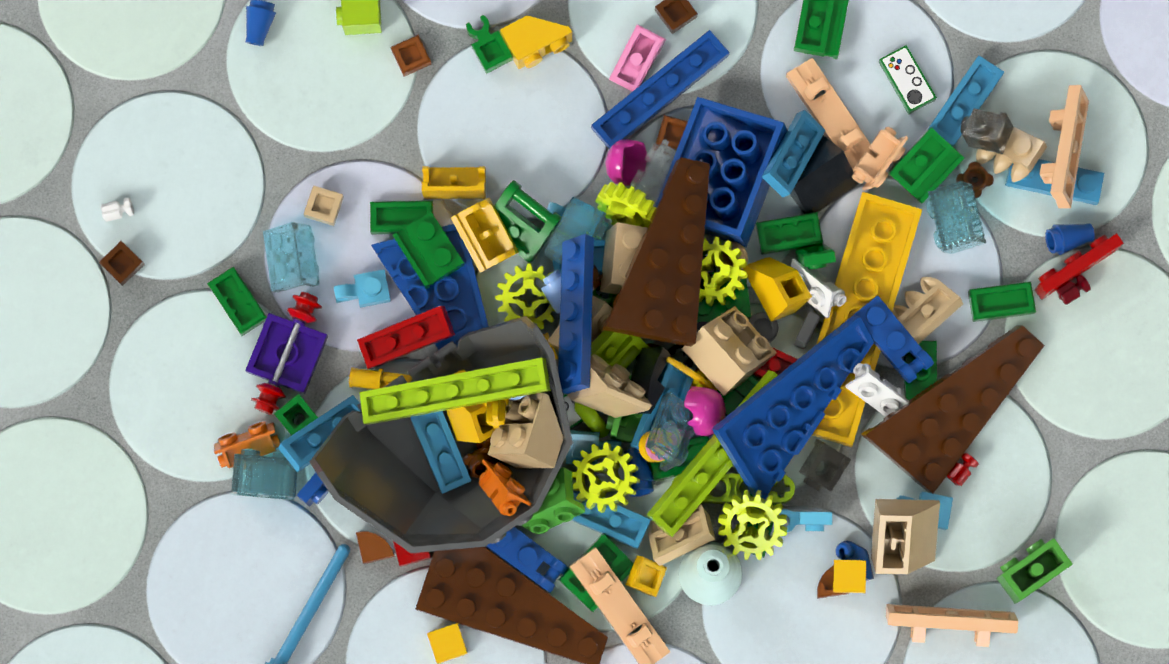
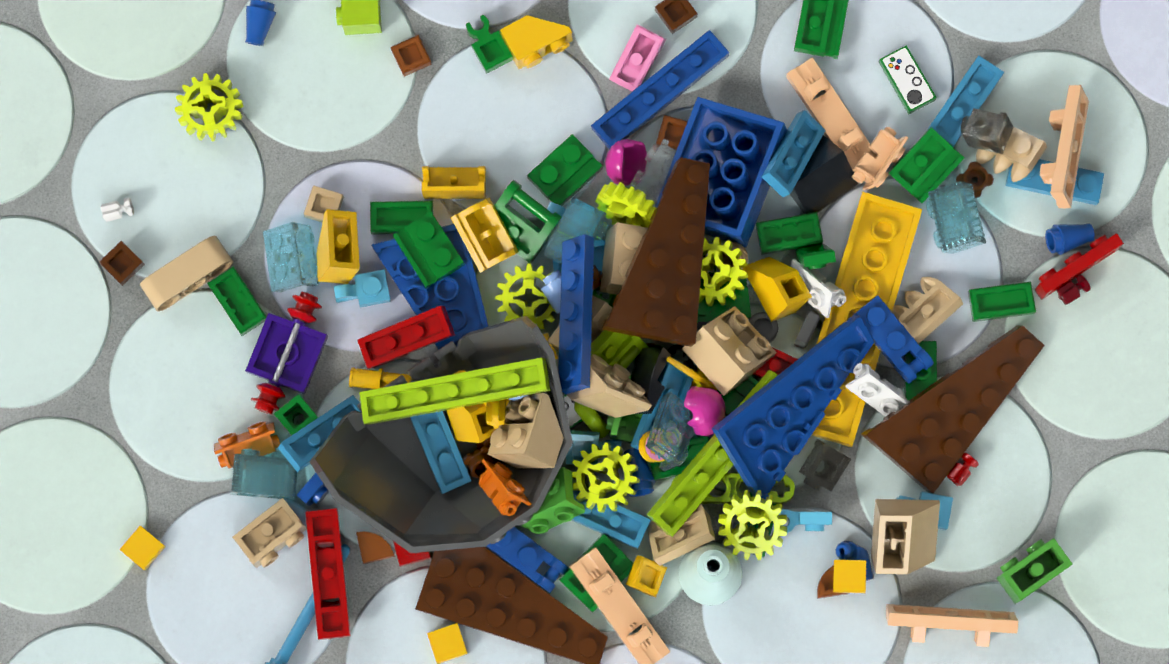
none -> yellow tile [119,525,166,571]
none -> tan beam [140,236,233,312]
none -> neon yellow gear [175,73,244,142]
none -> tan bracket [232,498,307,568]
none -> red hinge [305,508,351,640]
none -> yellow slope [316,209,360,284]
none -> green plate [527,134,603,206]

